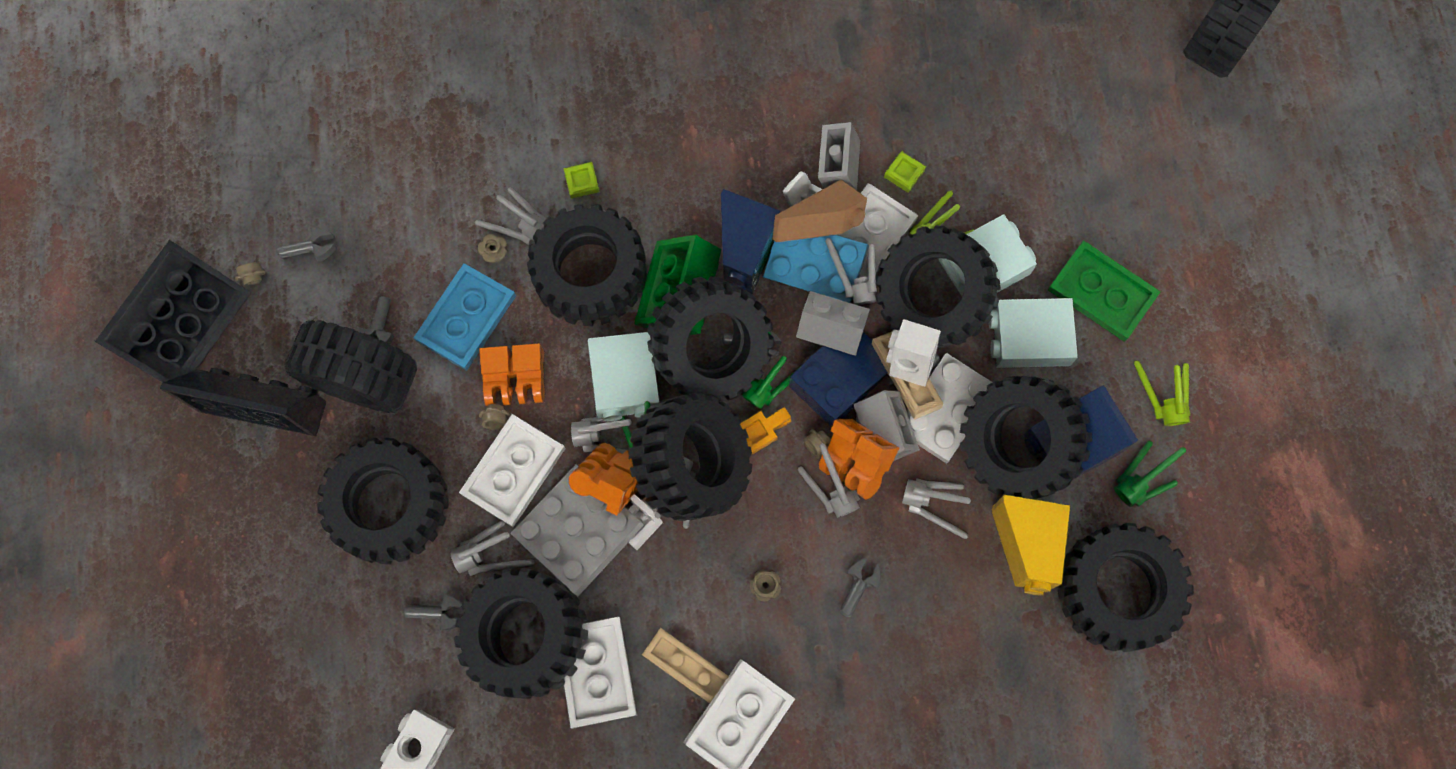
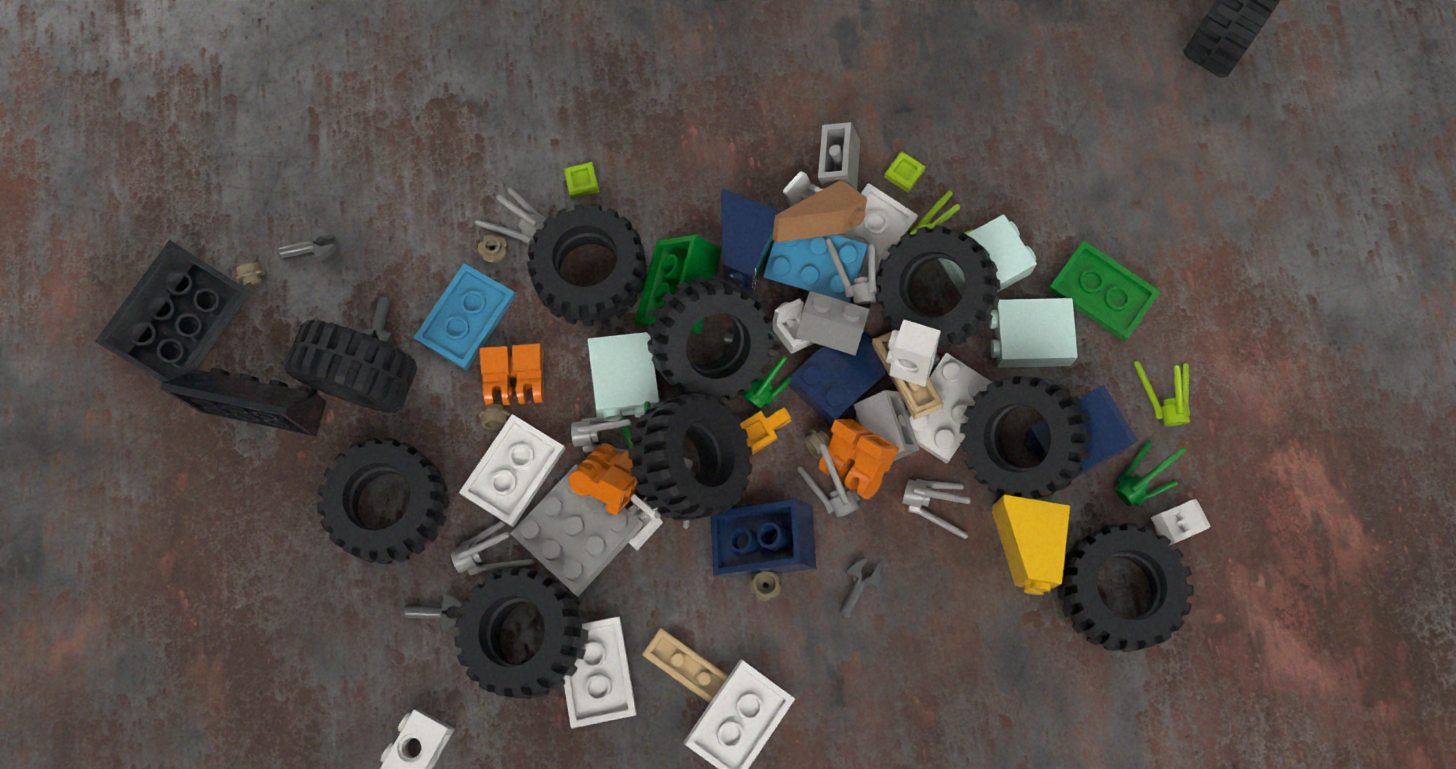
none -> dark blue slope [711,499,817,576]
none -> white bracket [772,299,814,354]
none -> white bracket [1151,499,1210,546]

